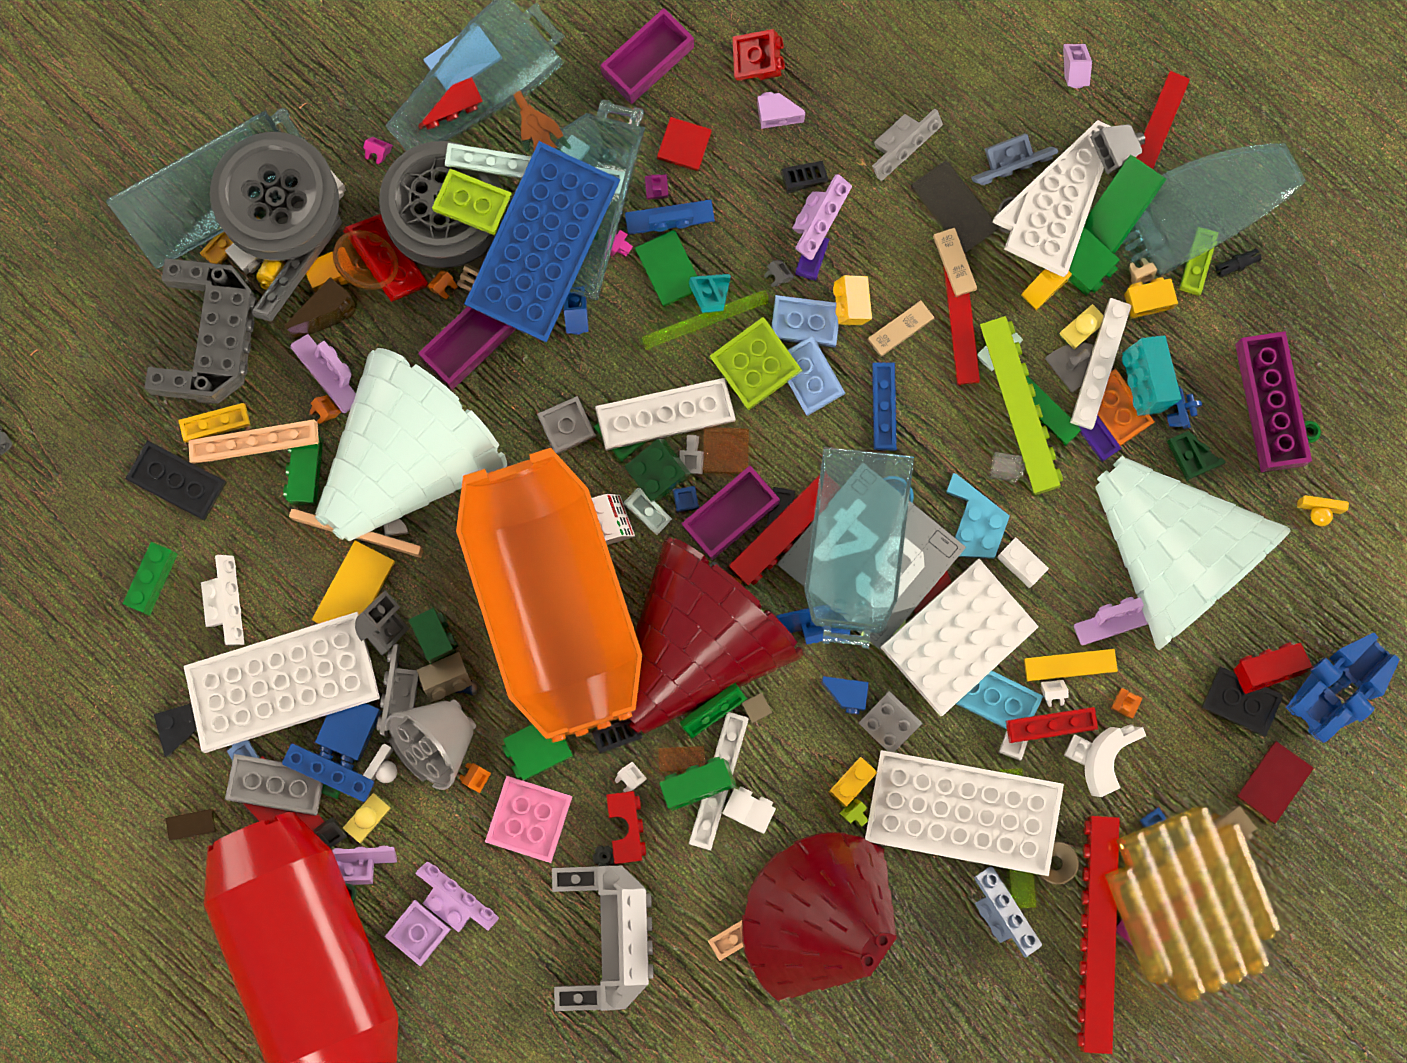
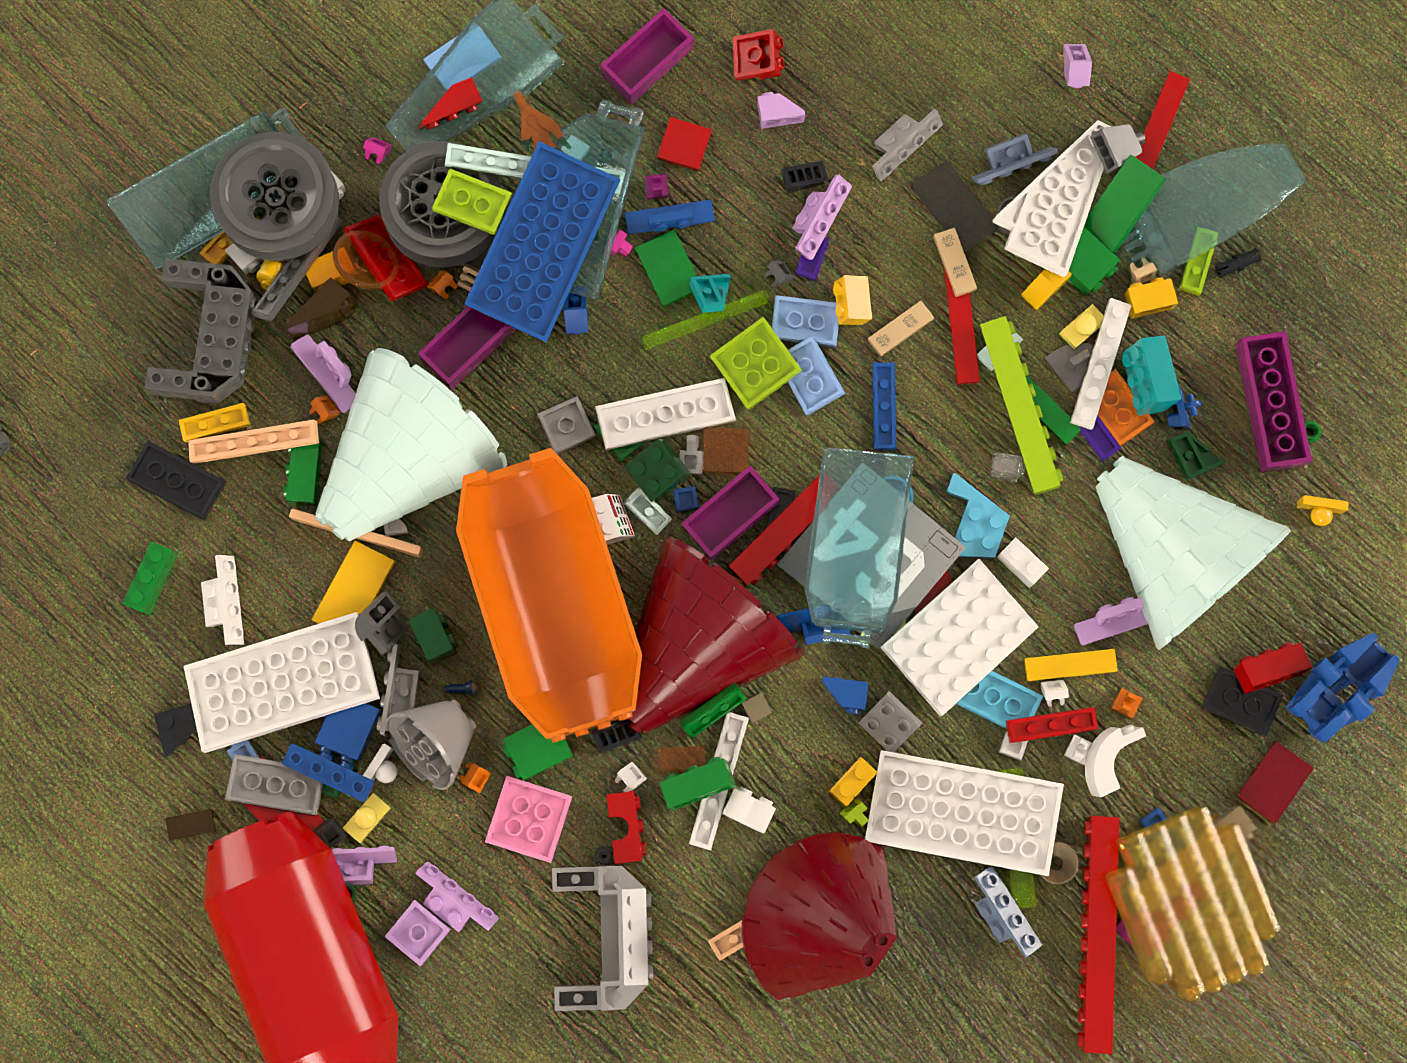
dark tan brick [417,652,473,703] -> none

